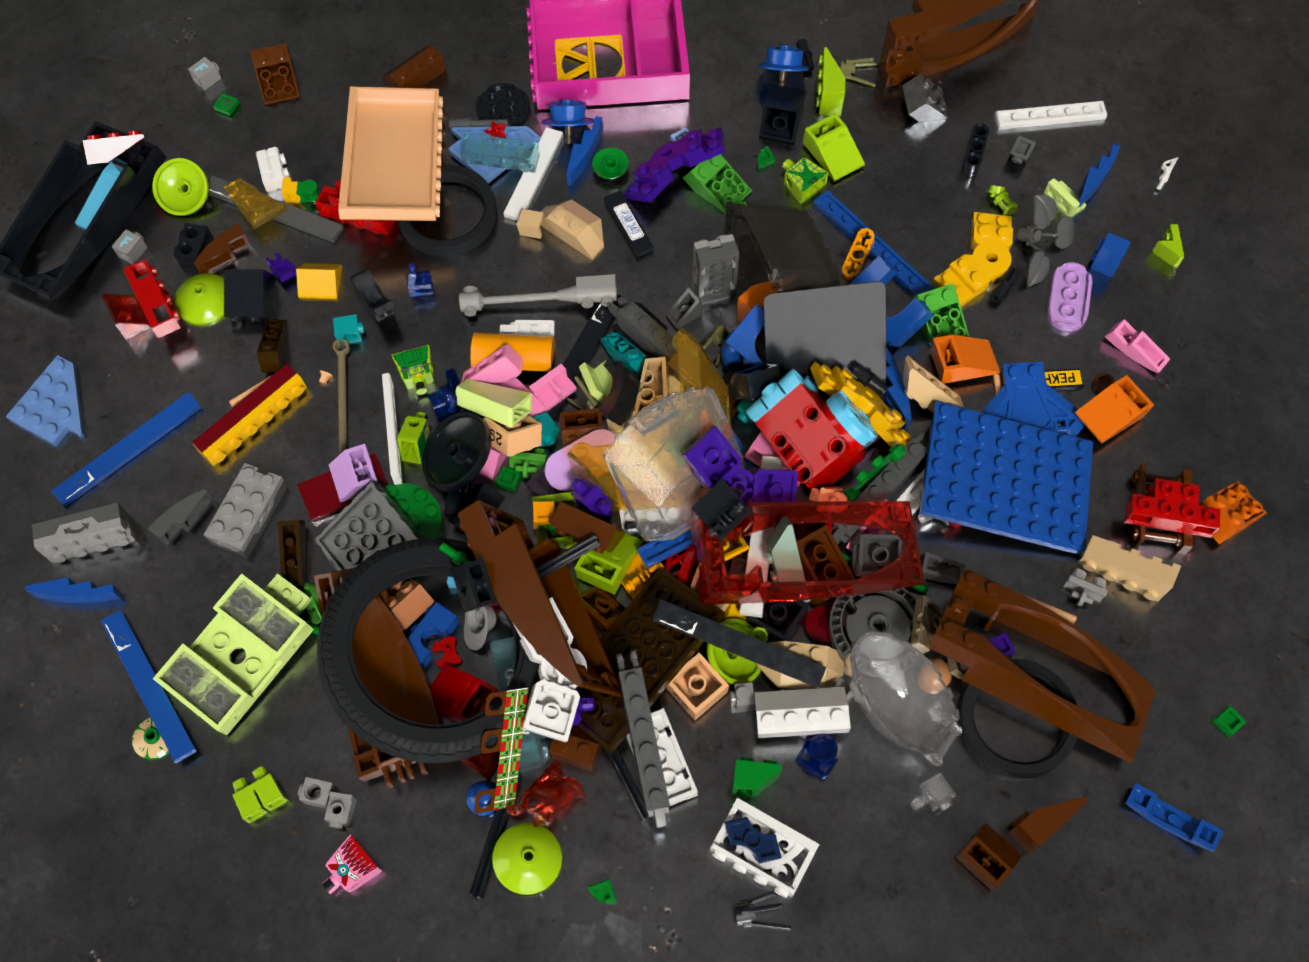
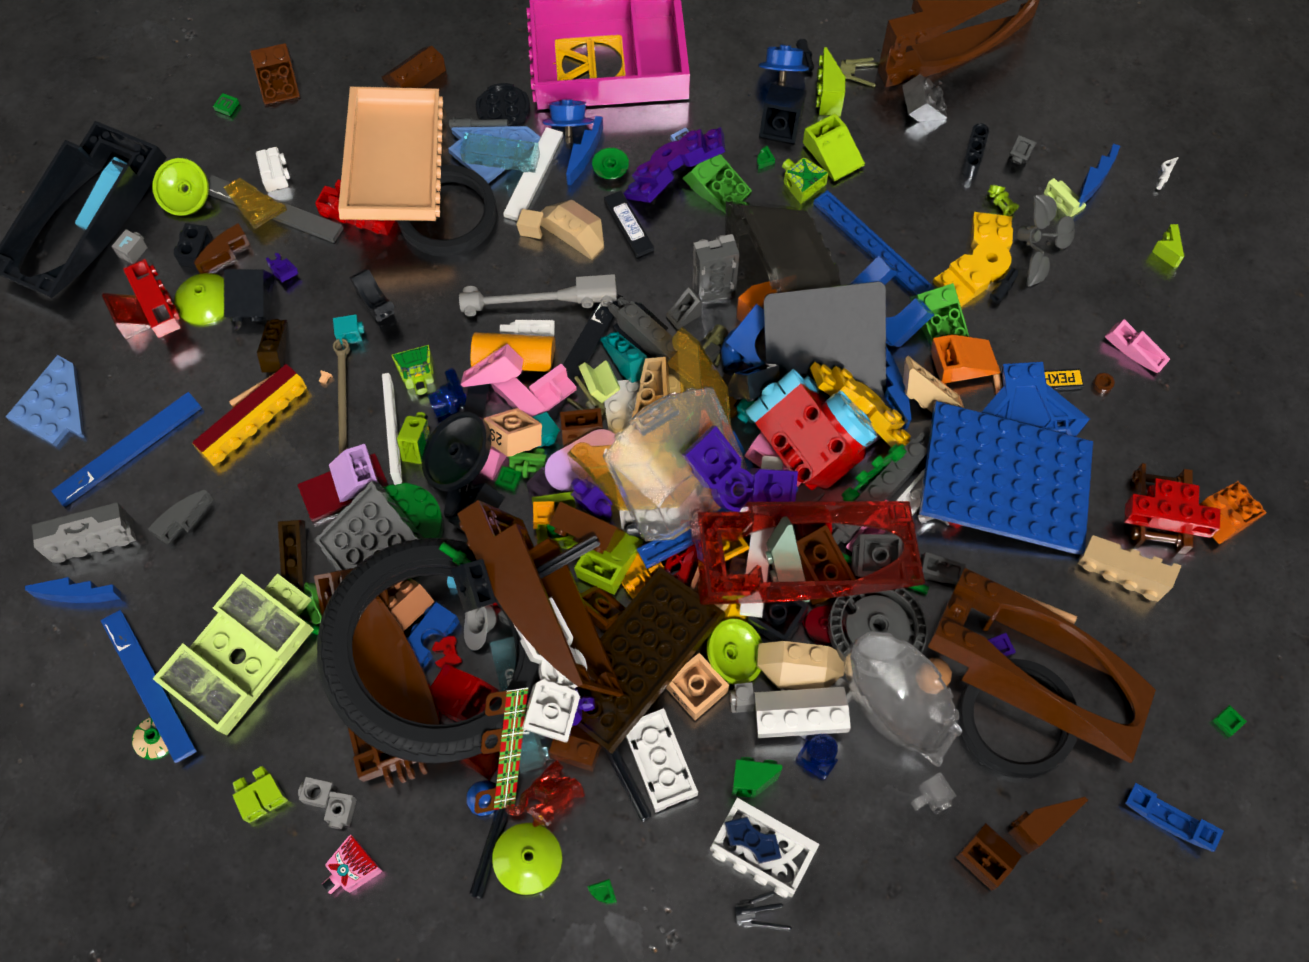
slope [83,130,147,164] -> none
light grey brick [188,57,222,91] -> none
light grey piece [204,463,288,558] -> none
leg [281,177,320,203] -> none
yellow slope [296,263,342,299] -> none
clear blue piece [406,264,434,299] -> none
yellowish green slope [455,379,532,427] -> none
red plant [484,121,506,142] -> none
black arch [599,359,639,426] -> none
dark grey hinge [616,651,670,828] -> none
black tile [652,599,826,688] -> none
black hinge [691,478,752,541] -> none
lime plate [747,626,768,642] -> none
hips [809,487,847,510] -> none
light orange beam [842,228,874,281] -> none
black axle [851,364,888,396] -> none
dark tan wing [911,595,966,680] -> none
white tile [994,101,1107,130] -> none
lavender tile [1047,262,1092,332] -> none
light grey hips [1063,568,1108,607] -> none
orange slope [1075,375,1154,444] -> none
blue brick [1090,232,1130,278] -> none

